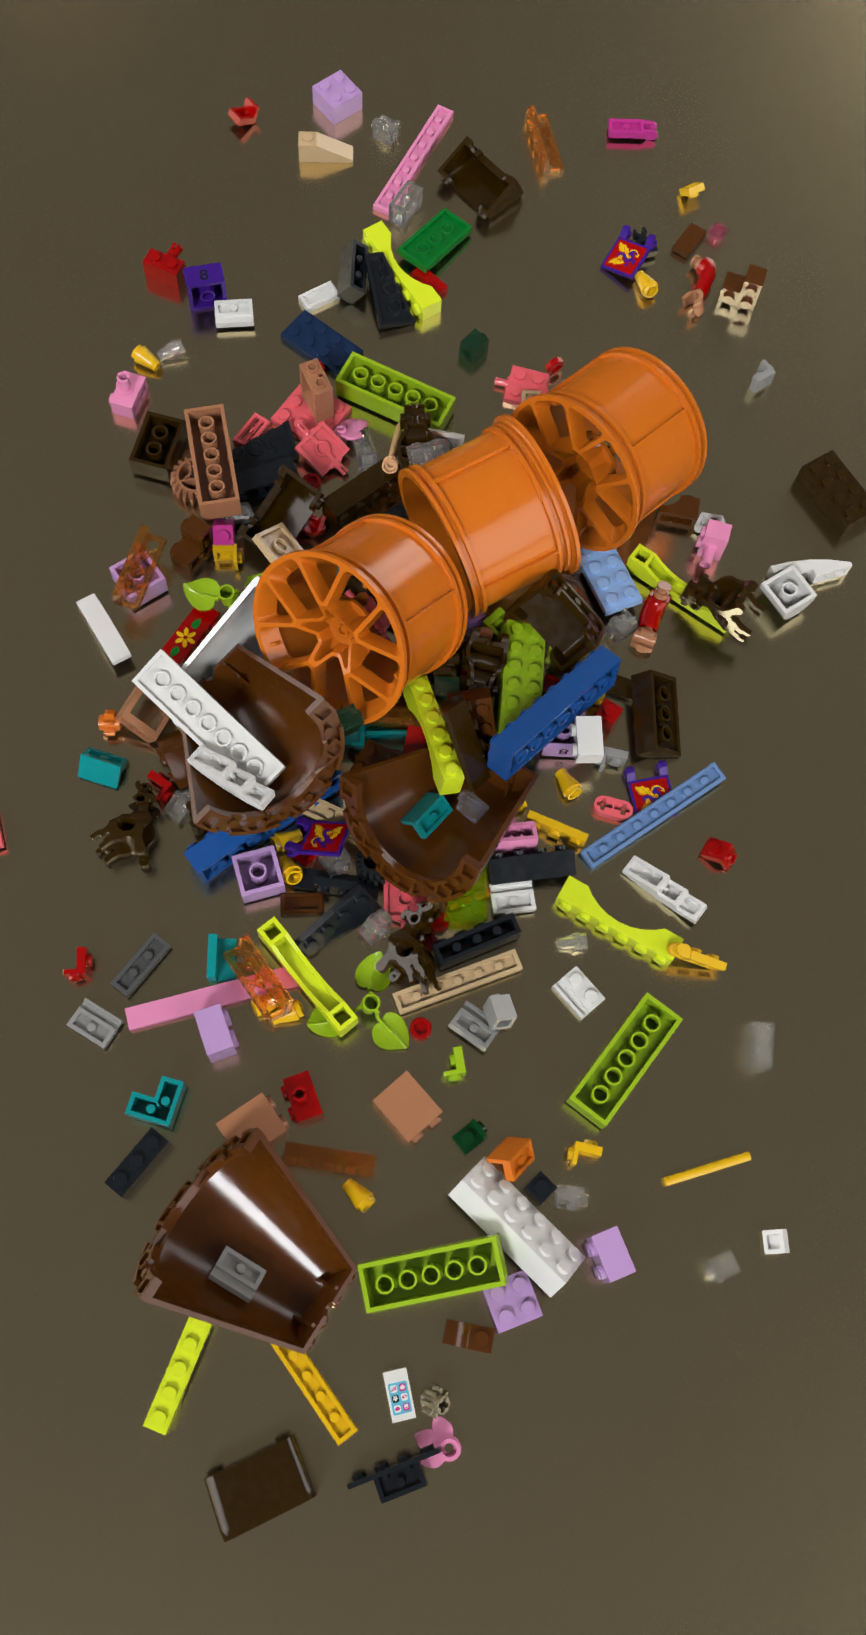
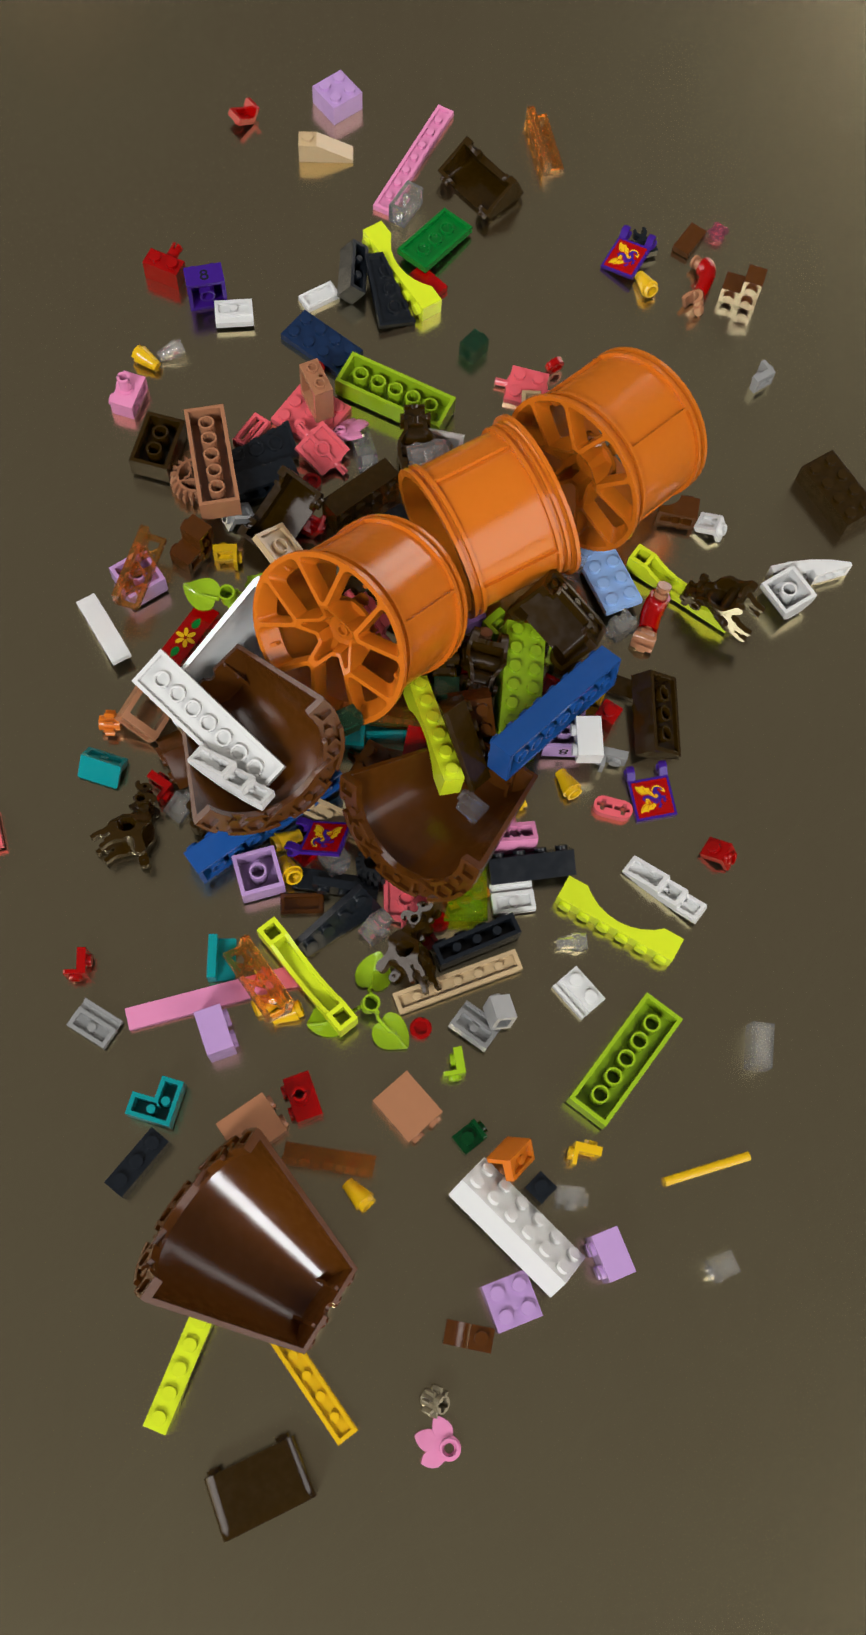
dark grey plate [110,932,172,998] -> none
light grey plate [208,1246,267,1303] -> none
dark pink brick [212,519,235,545] -> none
black bracket [347,1444,442,1504] -> none
lime brick [357,1233,509,1314] -> none
clear brick [372,114,401,146] -> none
light nougat piece [382,423,402,474] -> none
tile [383,1367,416,1423] -> none
teal panel [401,792,453,839] -> none
yellow plate [525,810,589,848] -> none
medium blue tile [579,762,726,870] -> none
dark pink hinge [608,118,658,141] -> none
yellow hinge [666,942,727,971] -> none
yellow plate [679,182,705,199] -> none
bright pink brick [695,519,732,569] -> none
white plate [762,1229,790,1254] -> none

